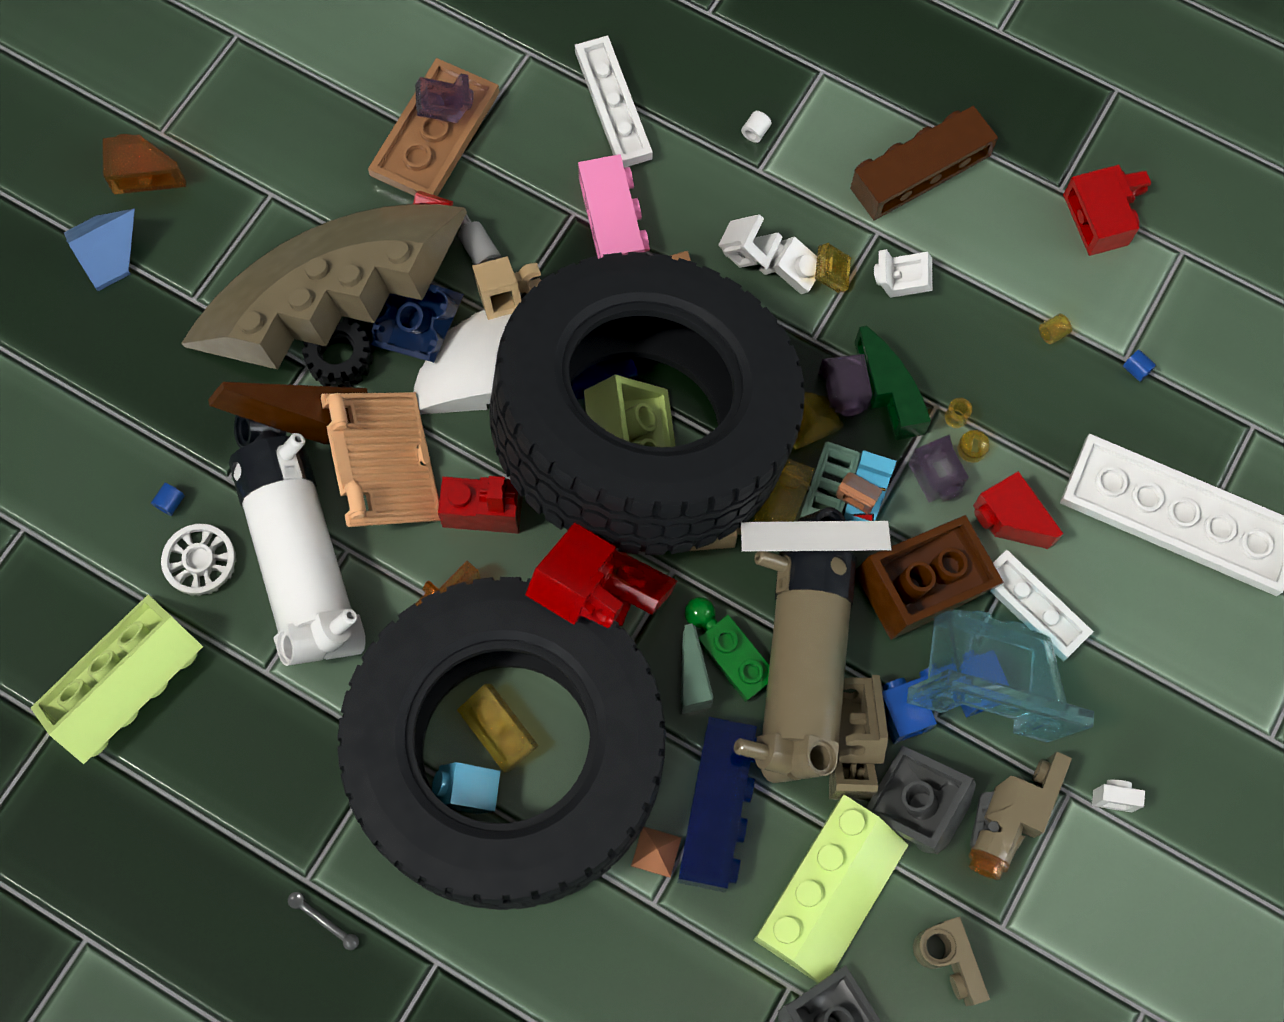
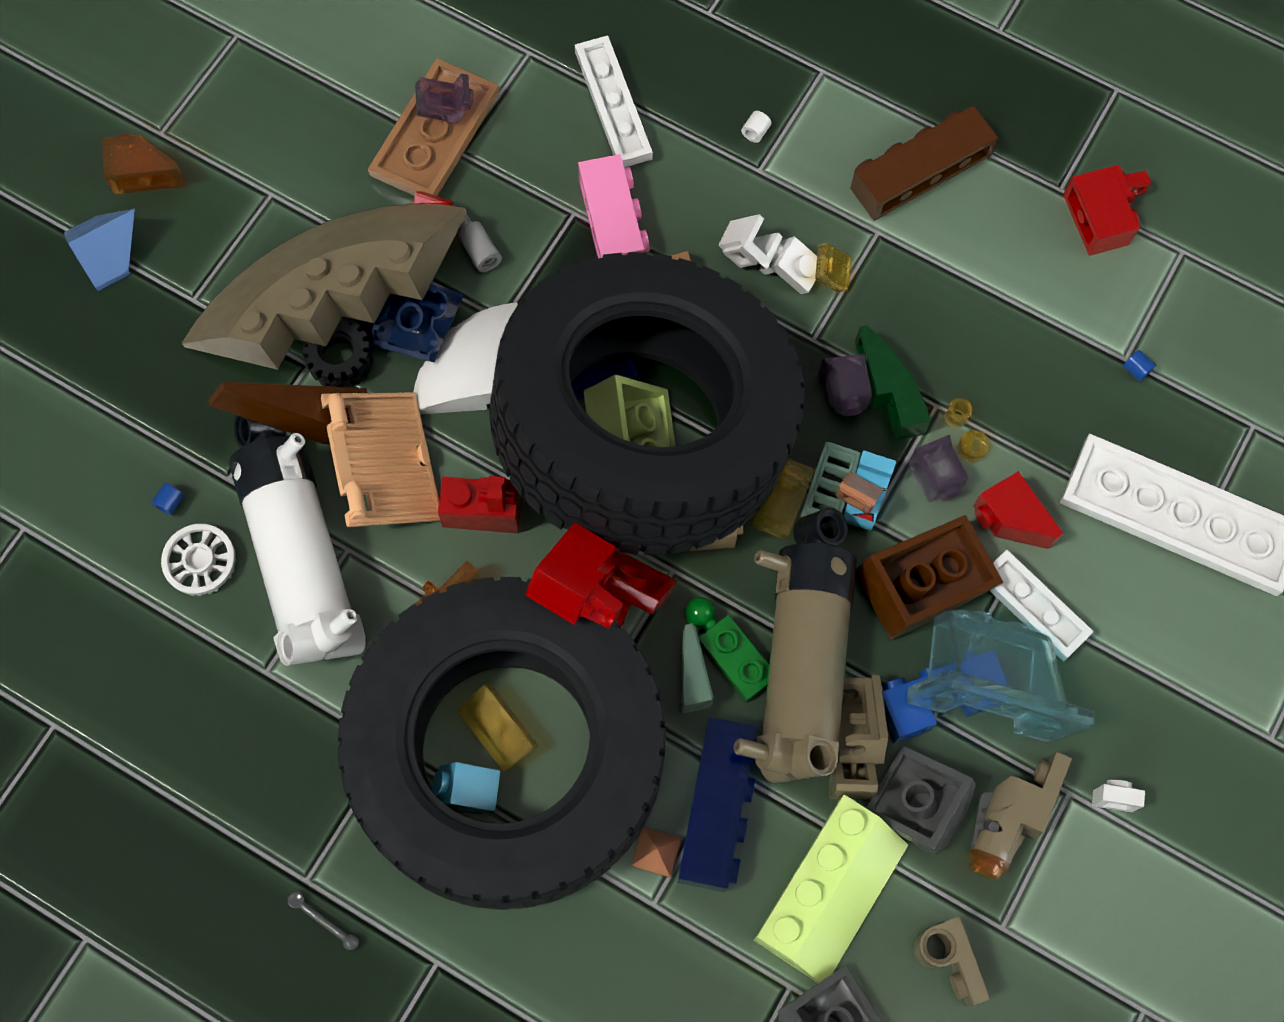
yellowish green slope [31,594,203,764] -> none
tan brick [472,256,541,320] -> none
white sticker [741,521,891,551] -> none
clear yellow slope [794,392,844,450] -> none
white bracket [874,249,933,298] -> none
clear yellow piece [1039,313,1072,345] -> none

